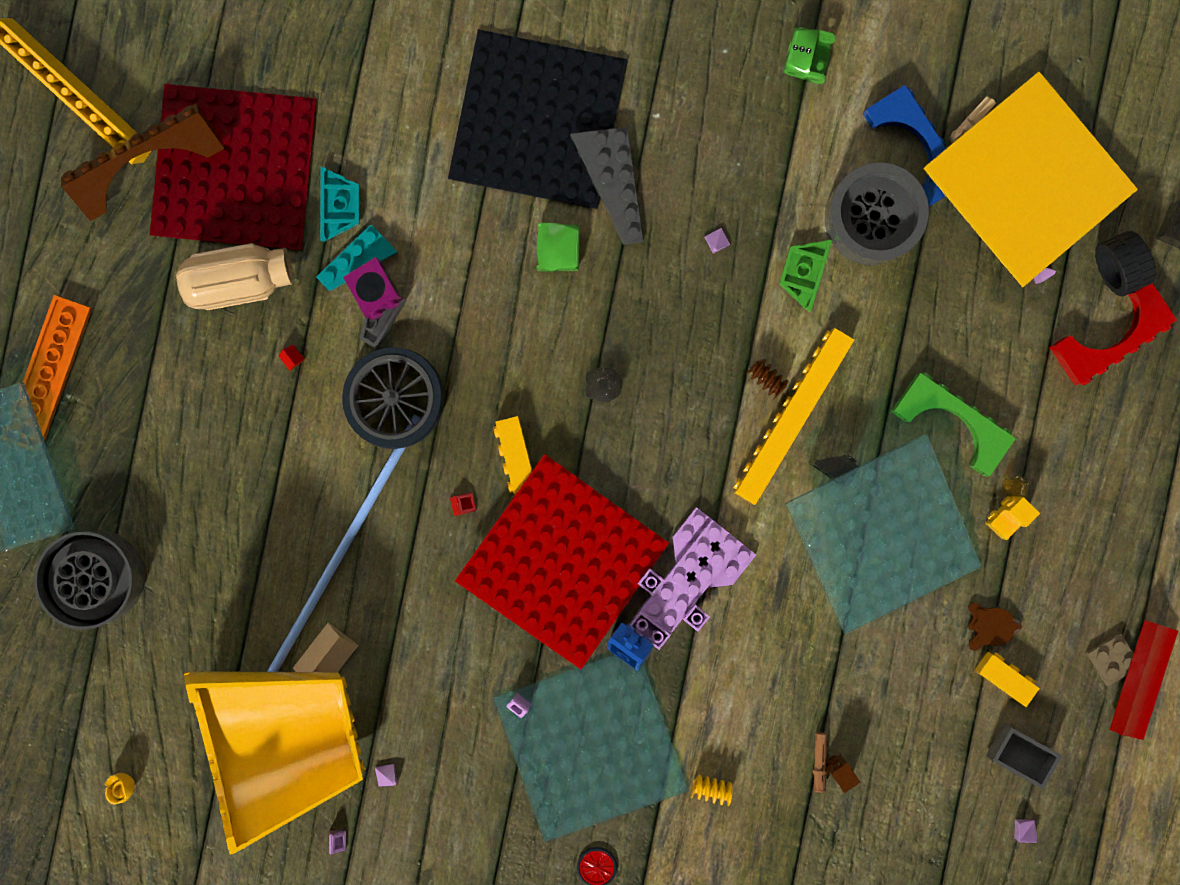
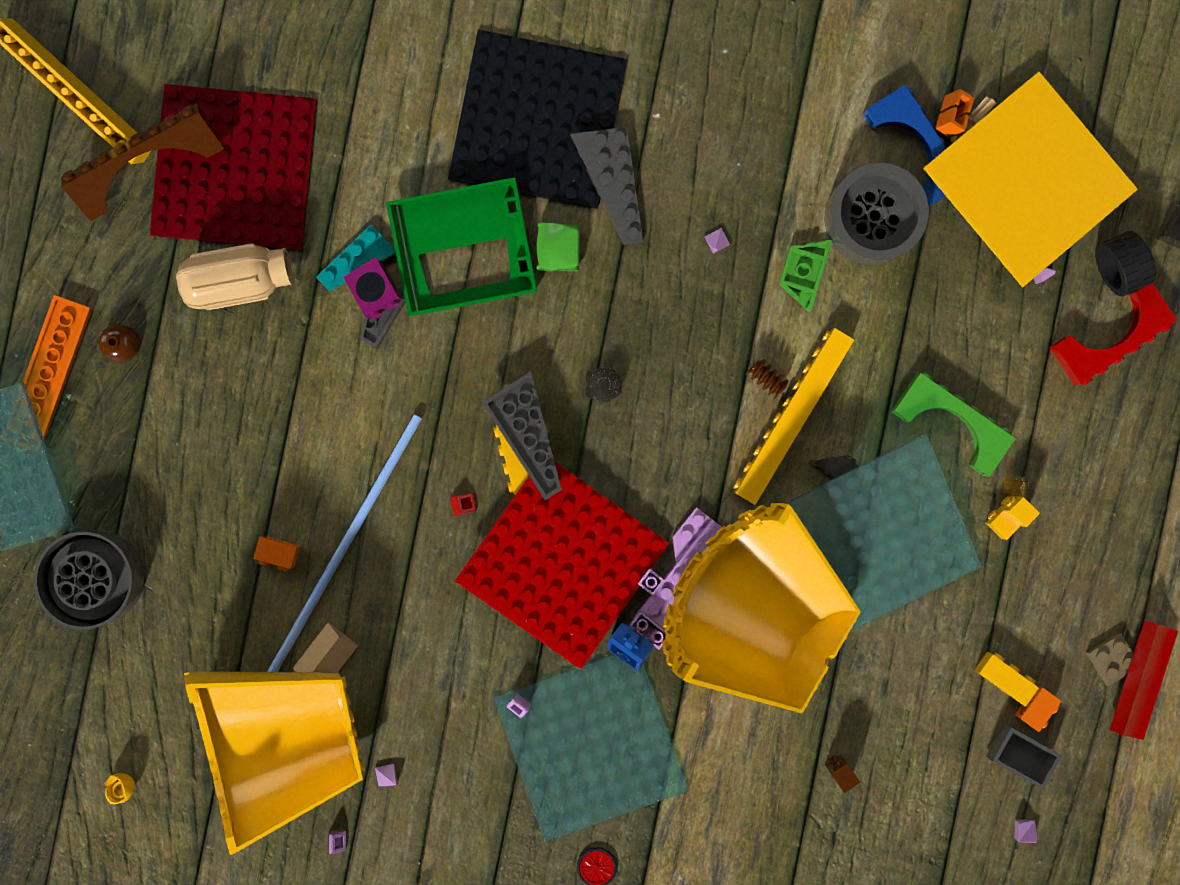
red slope [278,344,305,371] -> none
teal wing [320,167,360,242] -> none
wheel [342,347,444,449] -> none
yellow piece [690,774,733,807] -> none
bright green piece [784,27,836,84] -> none
medium nougat pin [812,732,828,793] -> none
reddish brown tile [968,602,1022,651] -> none
none -> reddish brown cylinder [98,324,140,363]
none -> orange brick [253,535,301,571]
none -> green door [386,177,537,317]
none -> dark grey wing [482,371,562,501]
none -> yellow cone [662,503,861,713]
none -> orange piece [935,89,974,138]
none -> orange brick [1015,684,1062,732]

